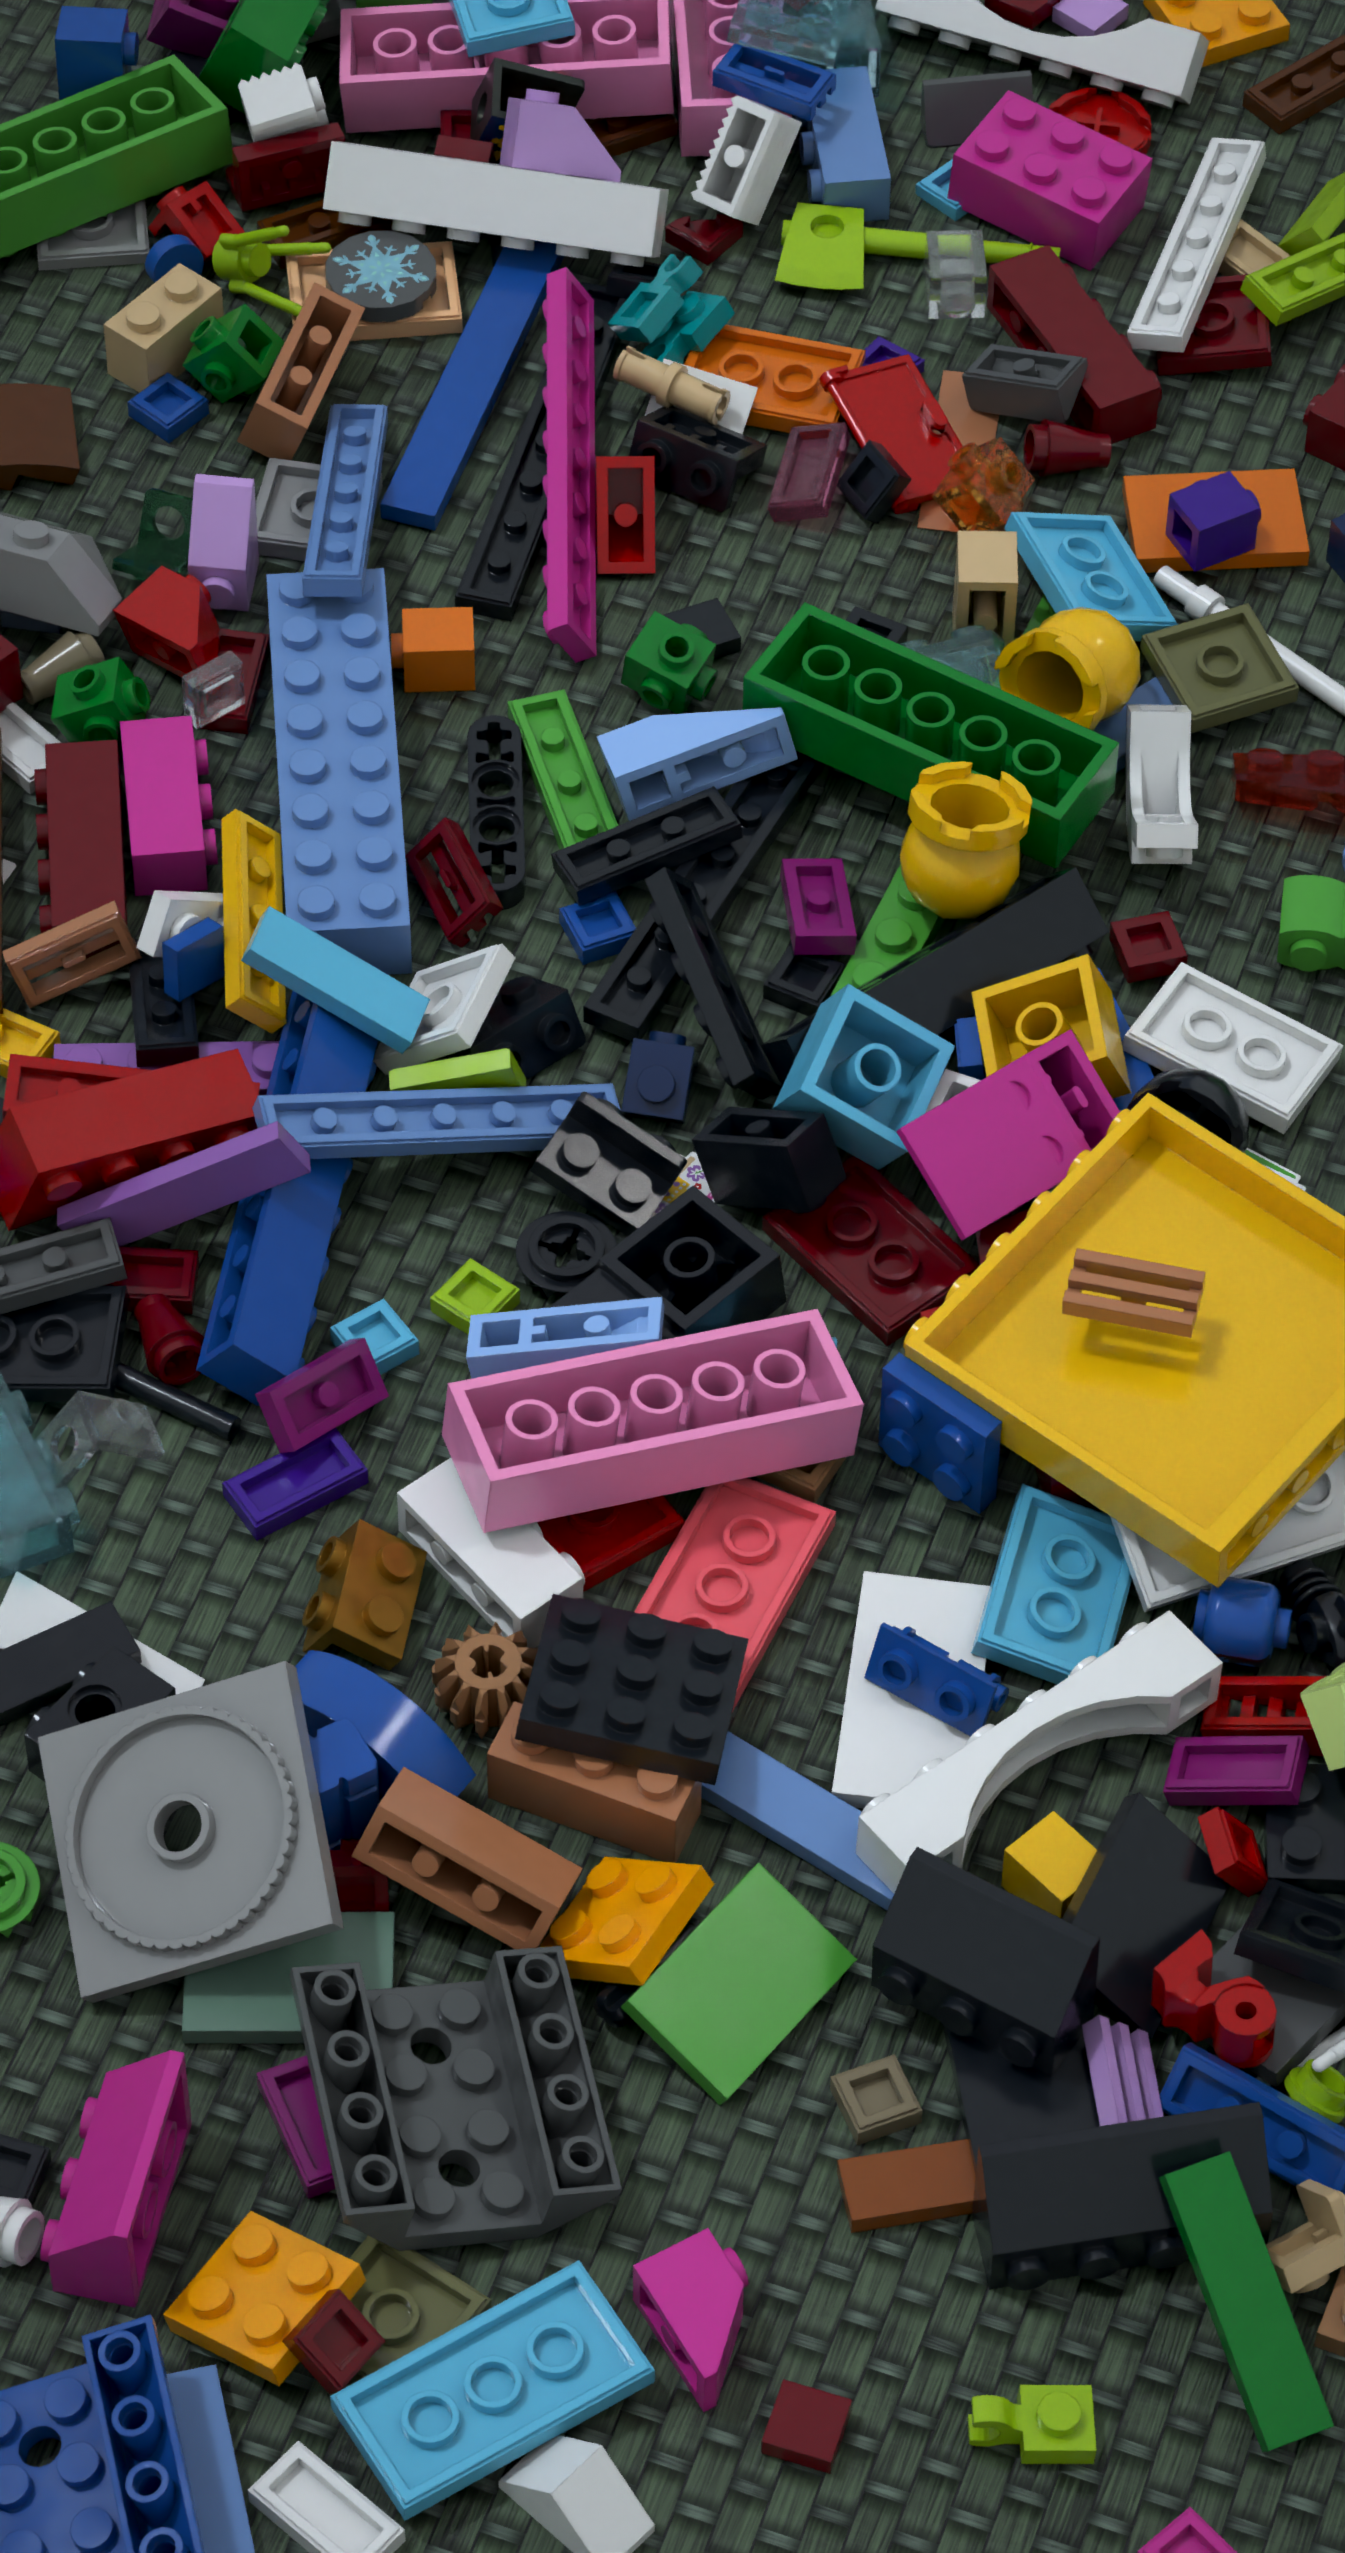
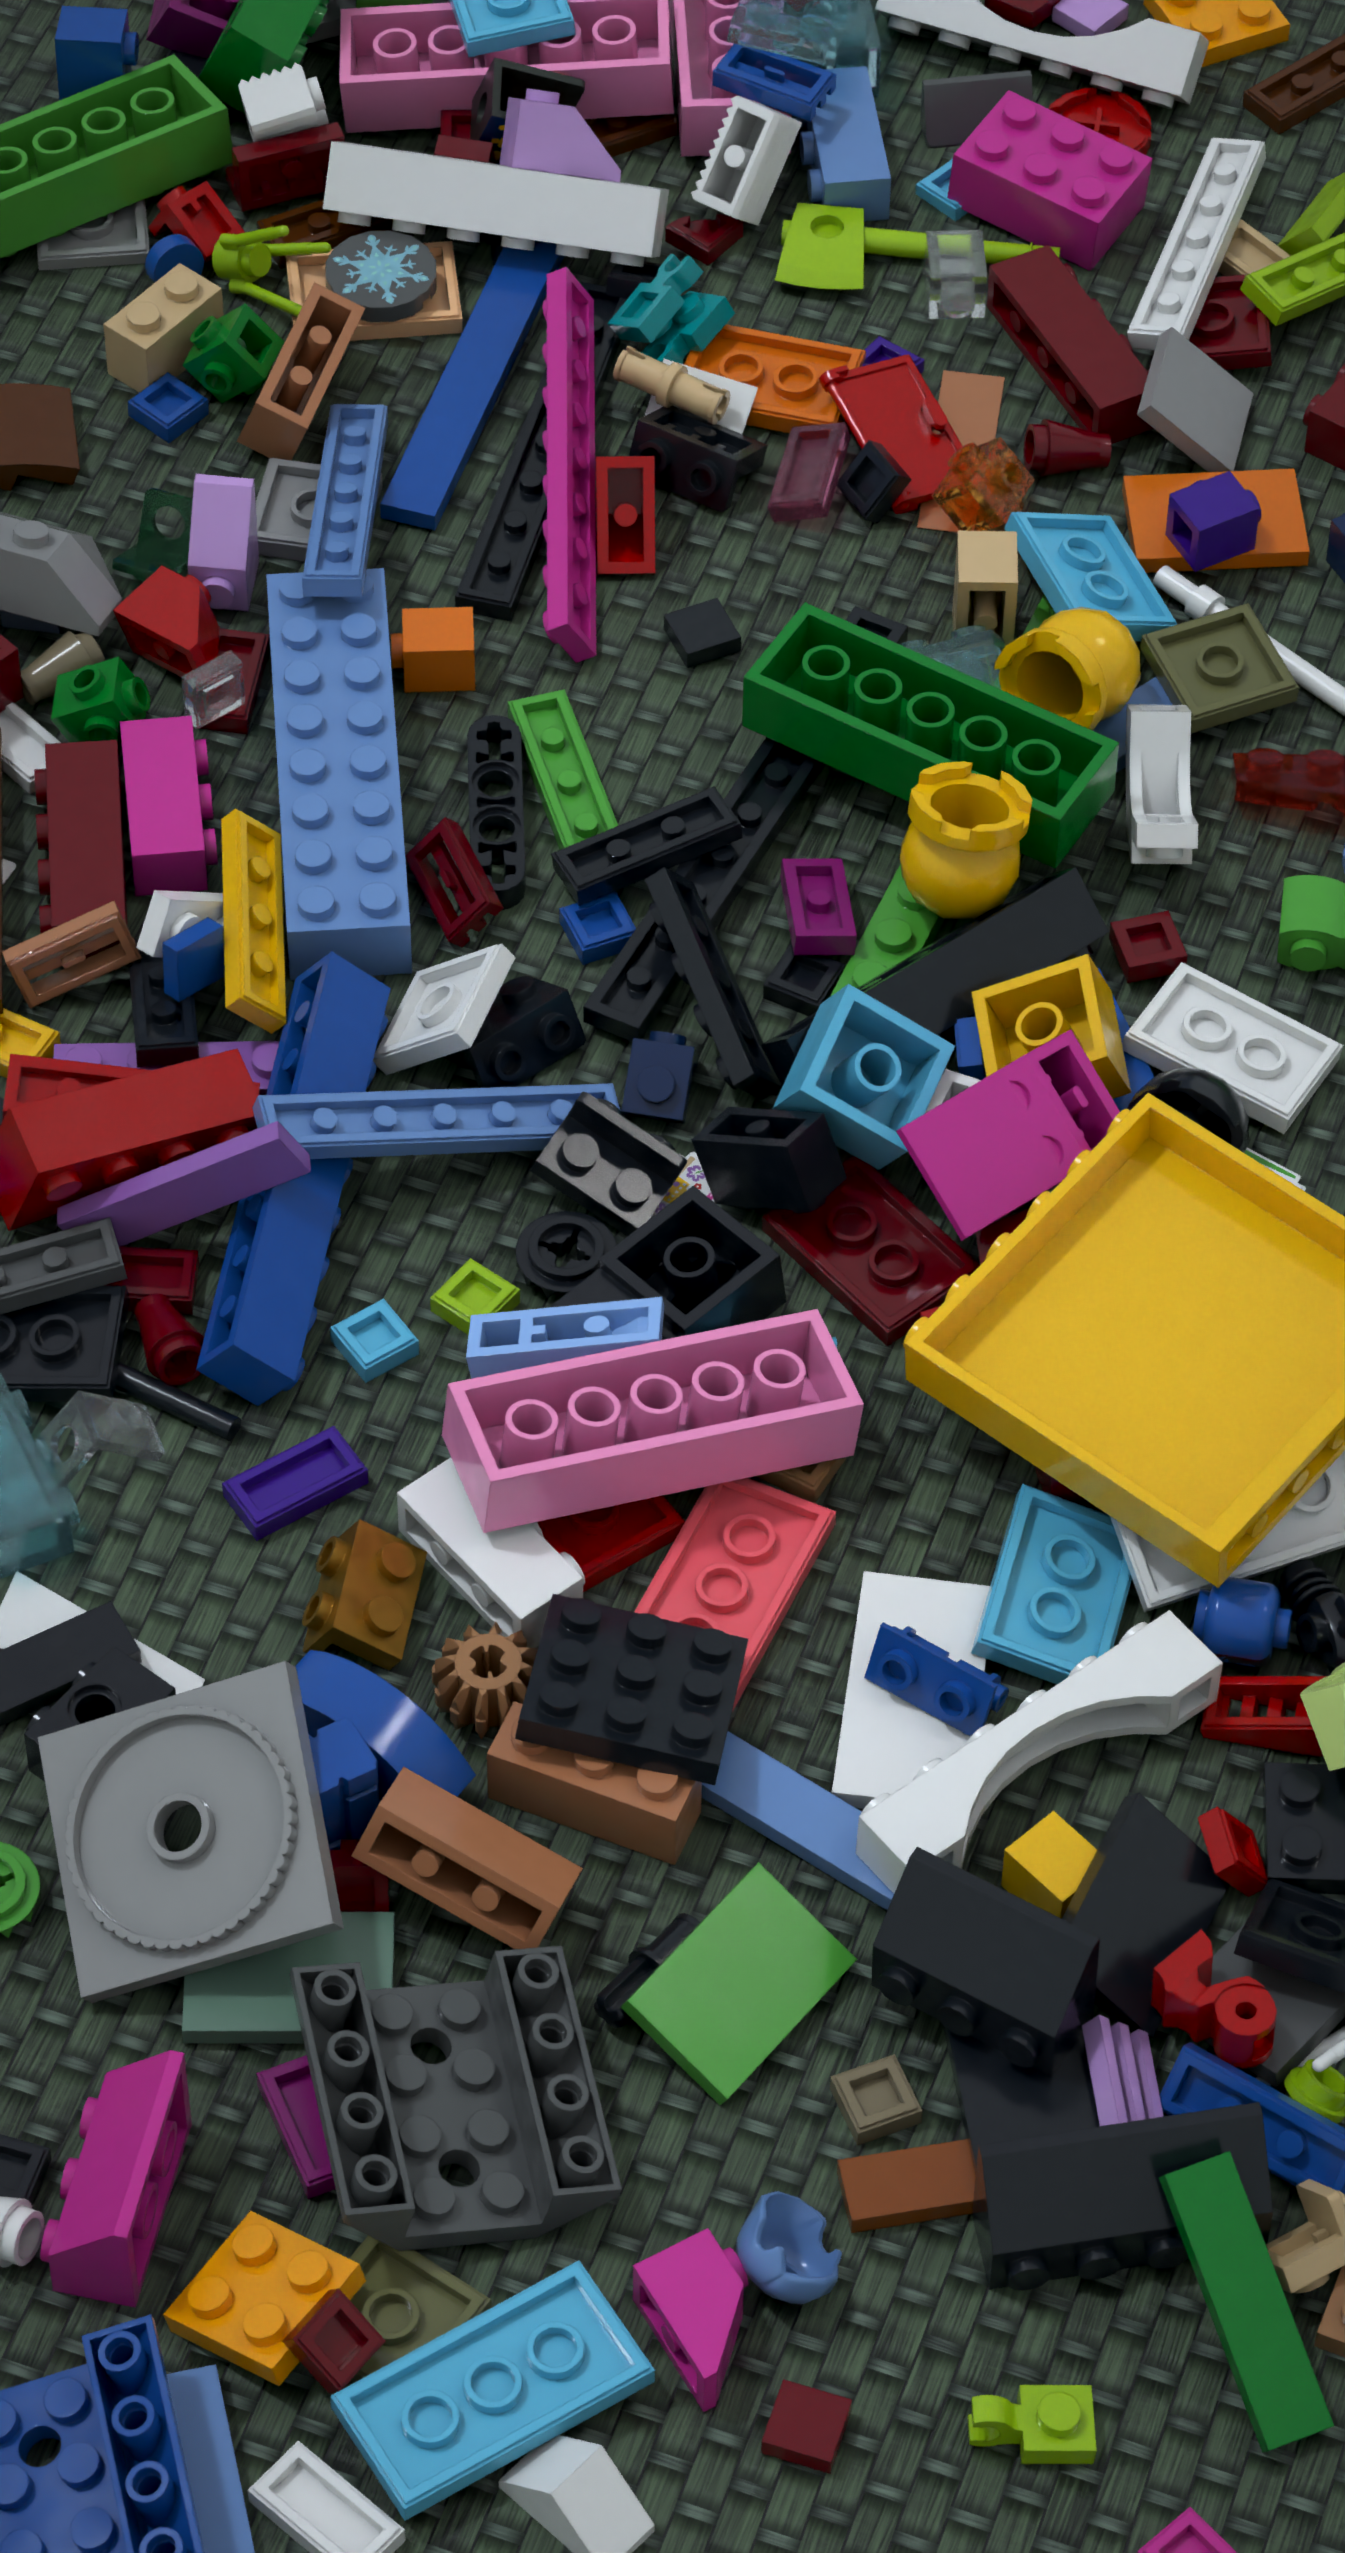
medium azure tile [241,906,430,1054] -> none
magenta plate [255,1338,389,1453] -> none
lime tile [389,1048,526,1091] -> none
light orange plate [539,1857,714,1986] -> none
light blue slope [597,707,798,821] -> none
green brick [621,611,718,714] -> none
blue plate [878,1352,1002,1514] -> none
dark grey slope [962,344,1088,424] -> none
nougat tile [1062,1248,1206,1338] -> none
magenta tile [1163,1735,1310,1806] -> none
none -> medium blue hair [736,2191,842,2304]
none -> light grey tile [1137,327,1254,472]

